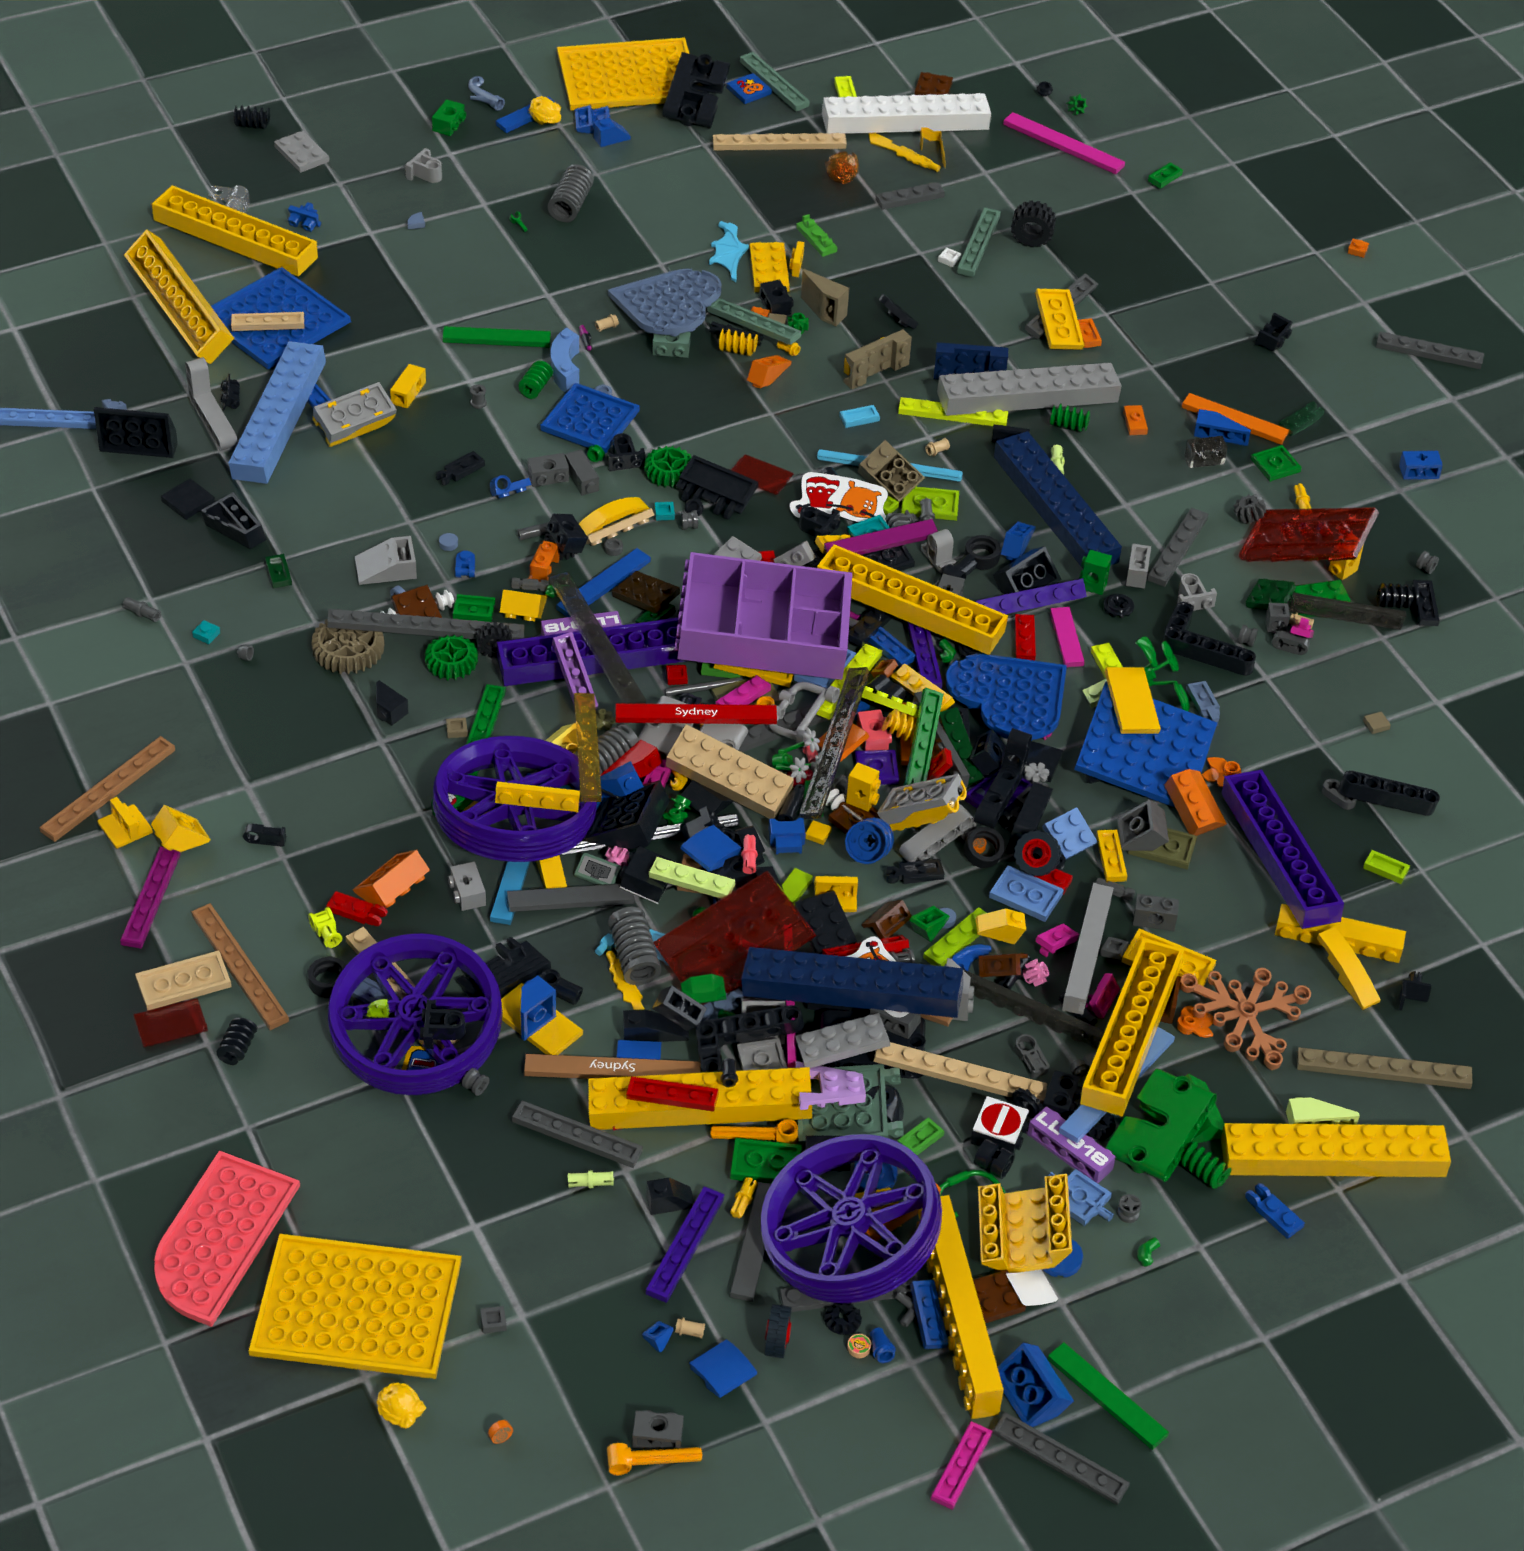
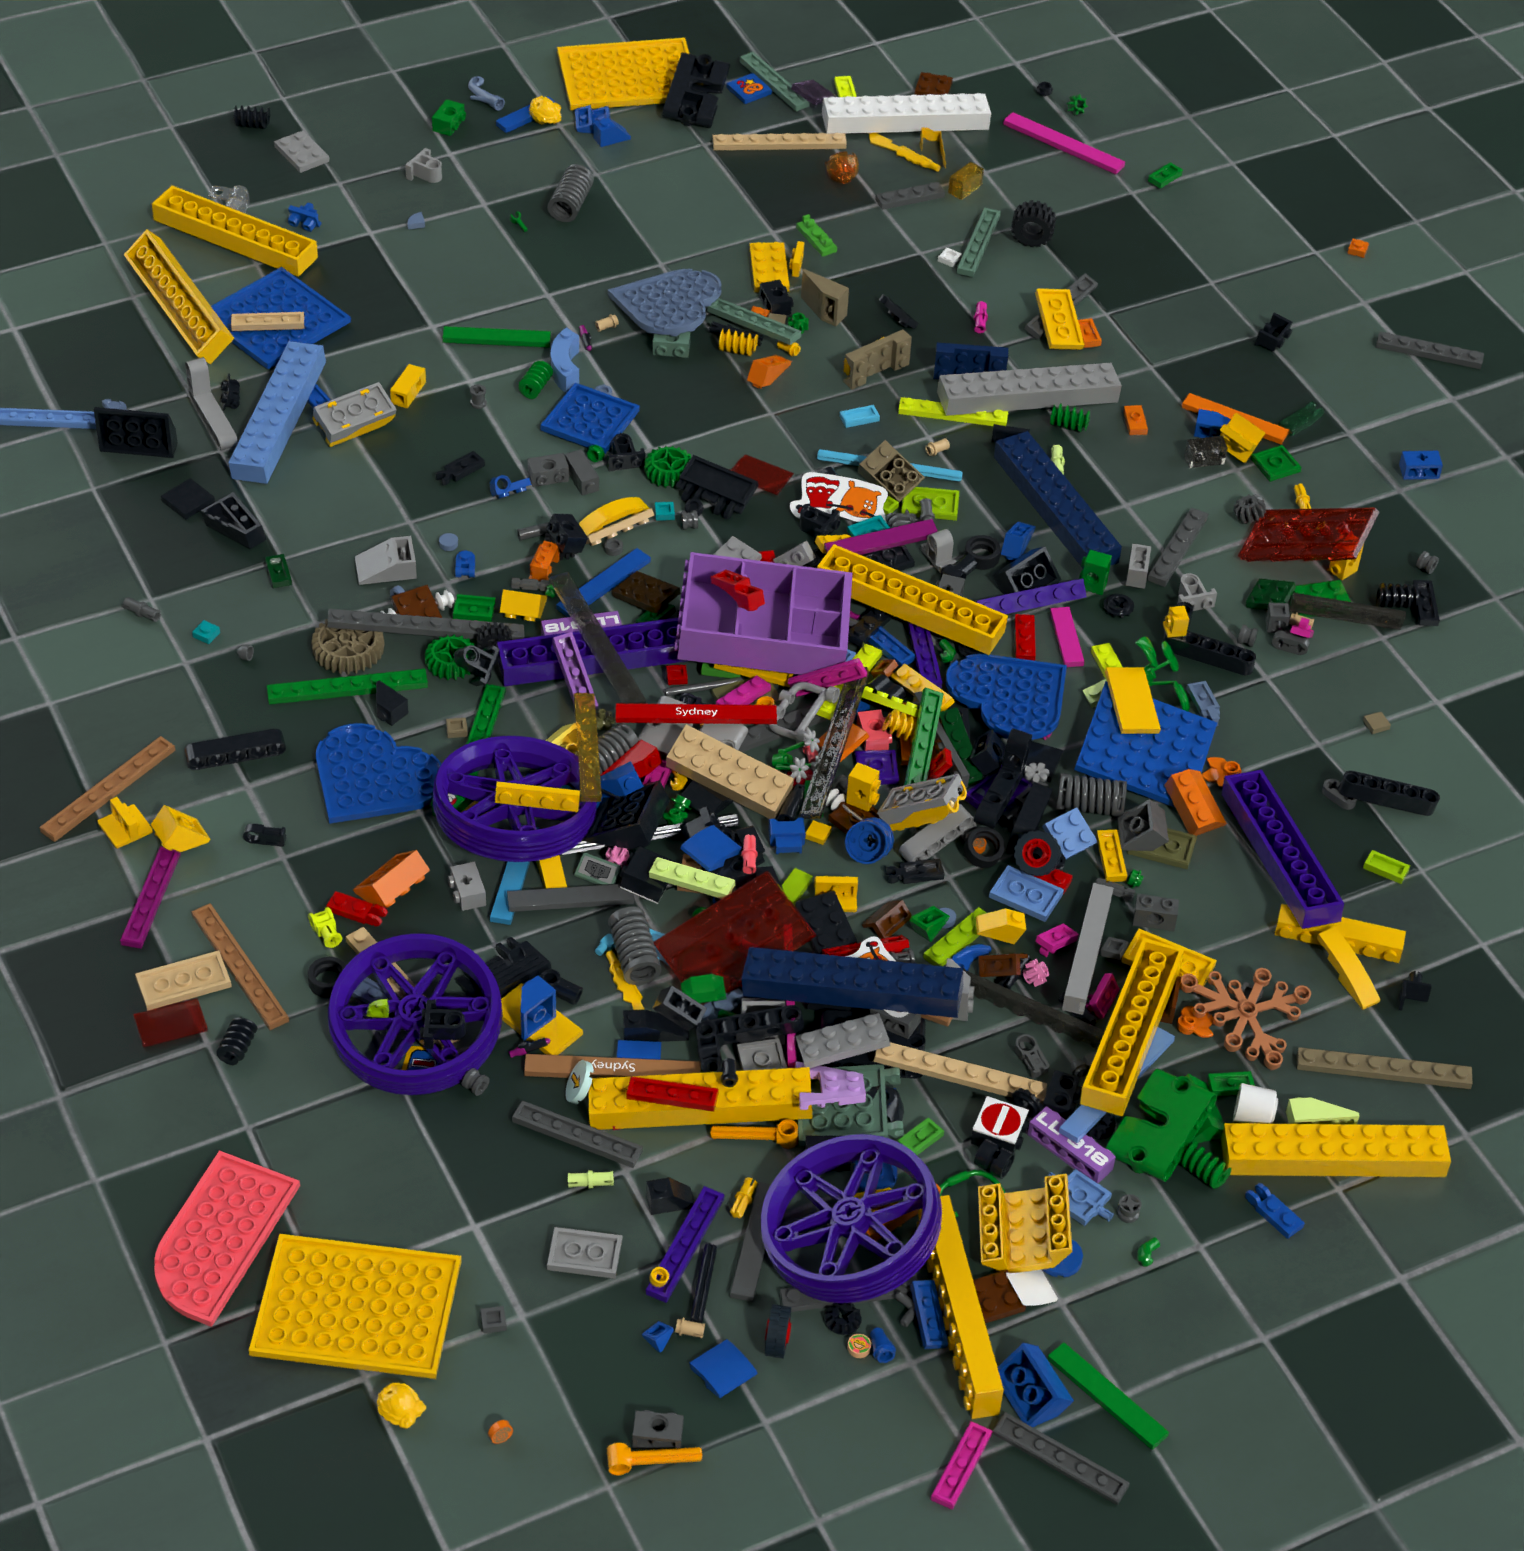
medium azure animal [709,221,749,282] -> none
green plate [730,1138,802,1184] -> none
none -> black beam [184,729,286,770]
none -> green plate [267,668,428,705]
none -> blue plate [316,723,441,824]
none -> black pin [454,645,499,686]
none -> black piece [509,1037,551,1058]
none -> light grey plate [547,1227,623,1279]
none -> light aqua tile [565,1060,594,1104]
none -> yellow hinge [649,1267,669,1288]
none -> black axle [690,1243,717,1323]
none -> red slope [710,570,765,611]
none -> dark pink tile [788,658,867,697]
none -> clear purple tile [791,80,836,105]
none -> clear yellow brick [948,162,984,200]
none -> dark pink pin [974,301,988,333]
none -> dark grey piece [1056,773,1127,817]
none -> green plate [1126,869,1144,889]
none -> yellow brick [1163,606,1189,638]
none -> green plate [1207,1071,1255,1096]
none -> yellow bracket [1216,413,1265,463]
none -> white piece [1233,1083,1278,1124]

